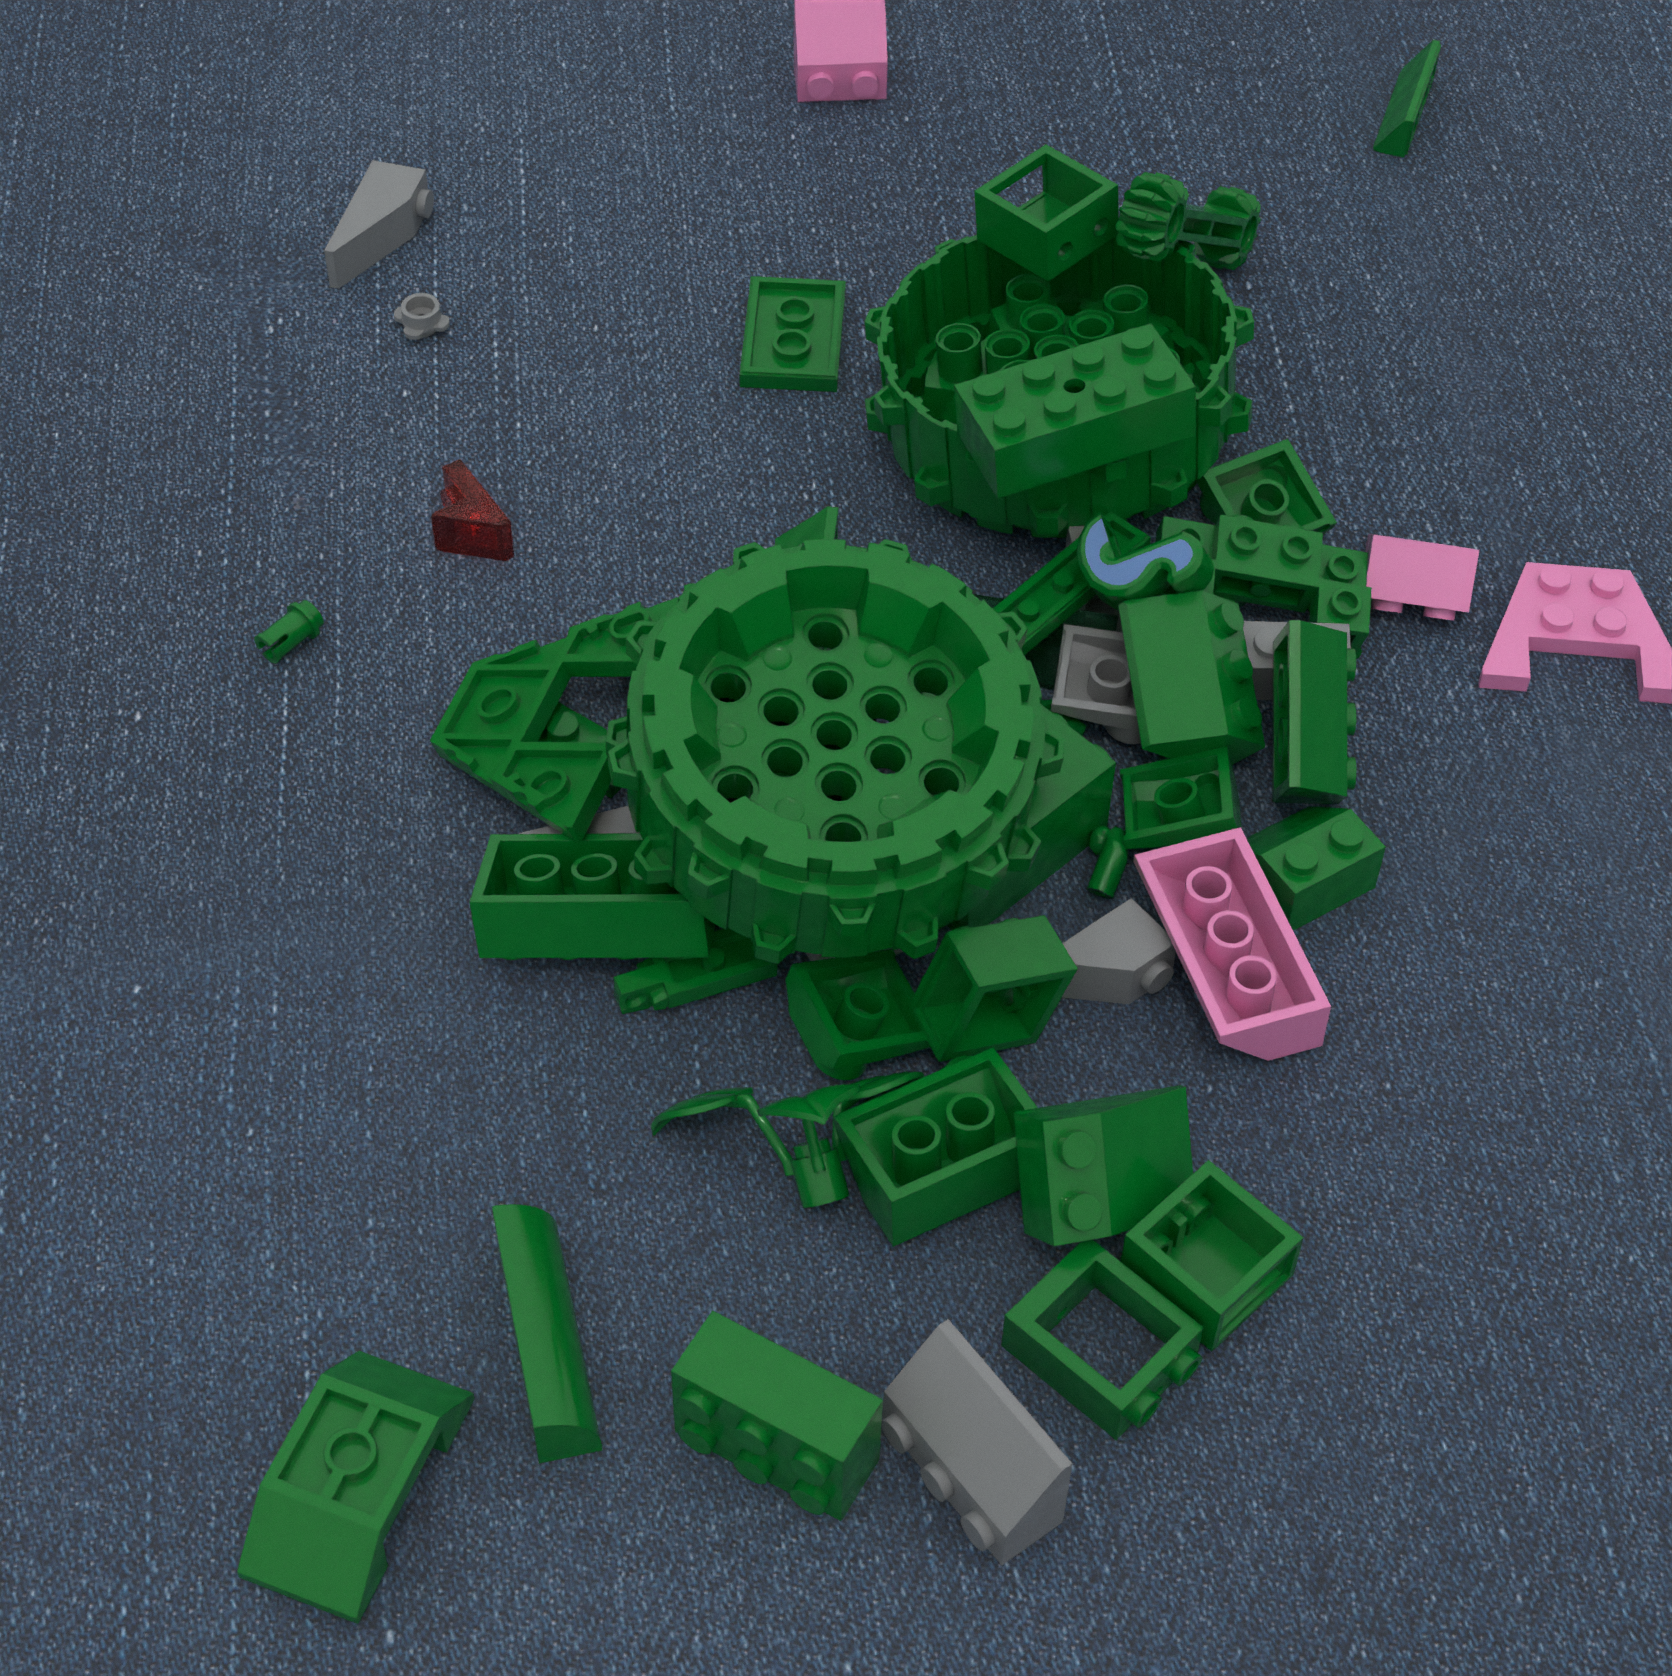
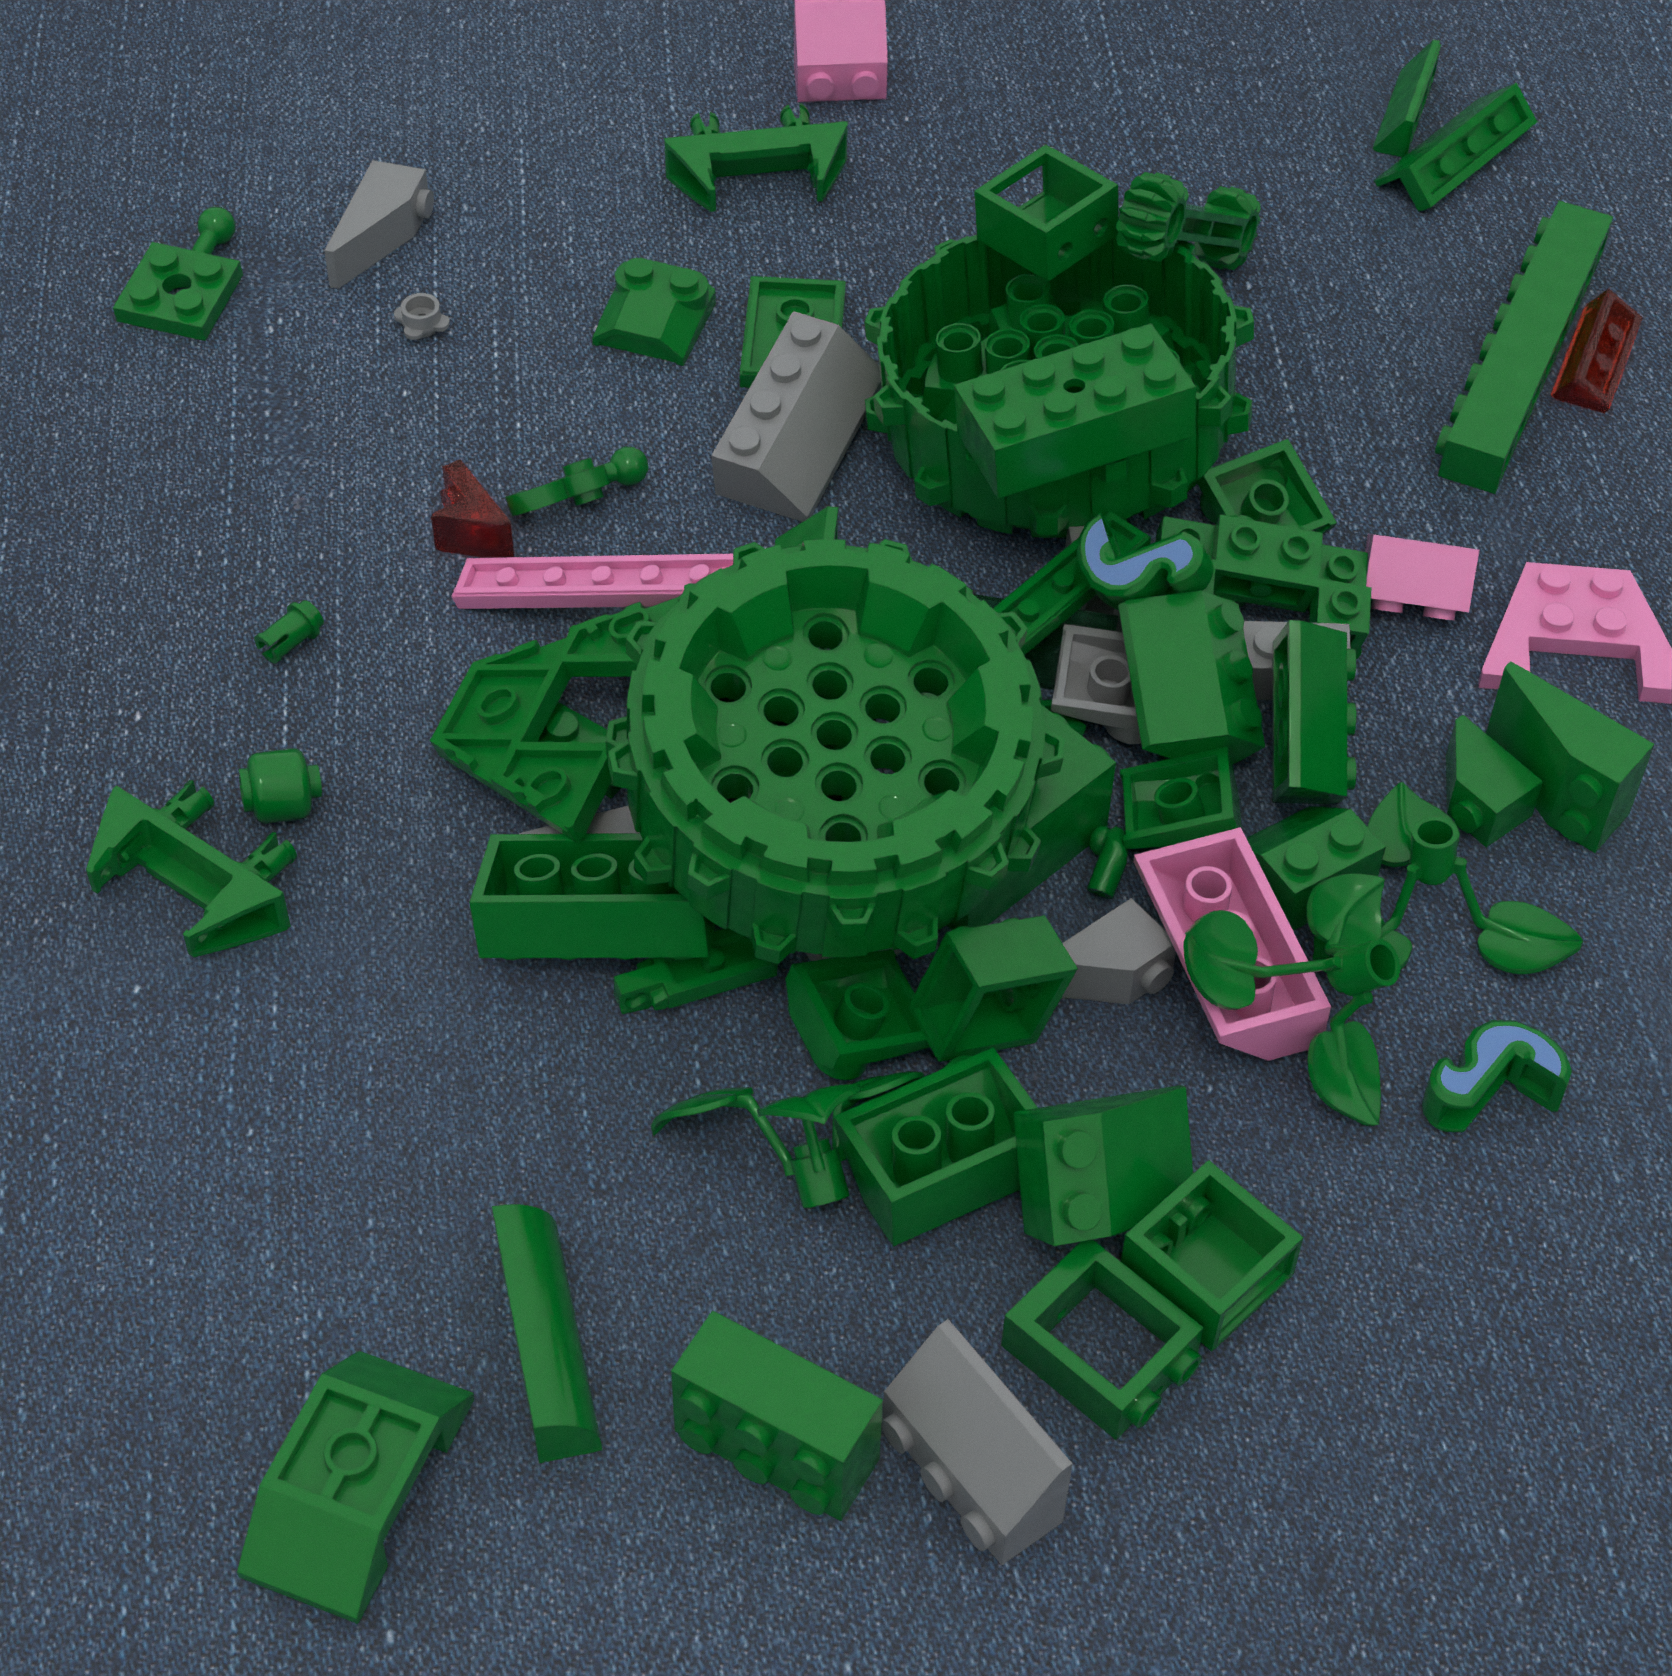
none -> green hose [86,780,297,958]
none -> green plate [113,207,243,341]
none -> green head [238,748,322,824]
none -> bright pink tile [452,554,733,609]
none -> green piece [505,446,649,517]
none -> green slope [592,258,716,366]
none -> green hose [664,103,848,212]
none -> light grey slope [711,311,881,522]
none -> green plant [1184,874,1400,1126]
none -> green plant [1312,782,1583,974]
none -> green panel [1374,82,1537,212]
none -> green animal [1422,1020,1572,1132]
none -> green brick [1435,201,1614,494]
none -> green slope [1446,715,1543,848]
none -> green slope [1486,661,1654,853]
none -> clear red slope [1551,289,1643,413]

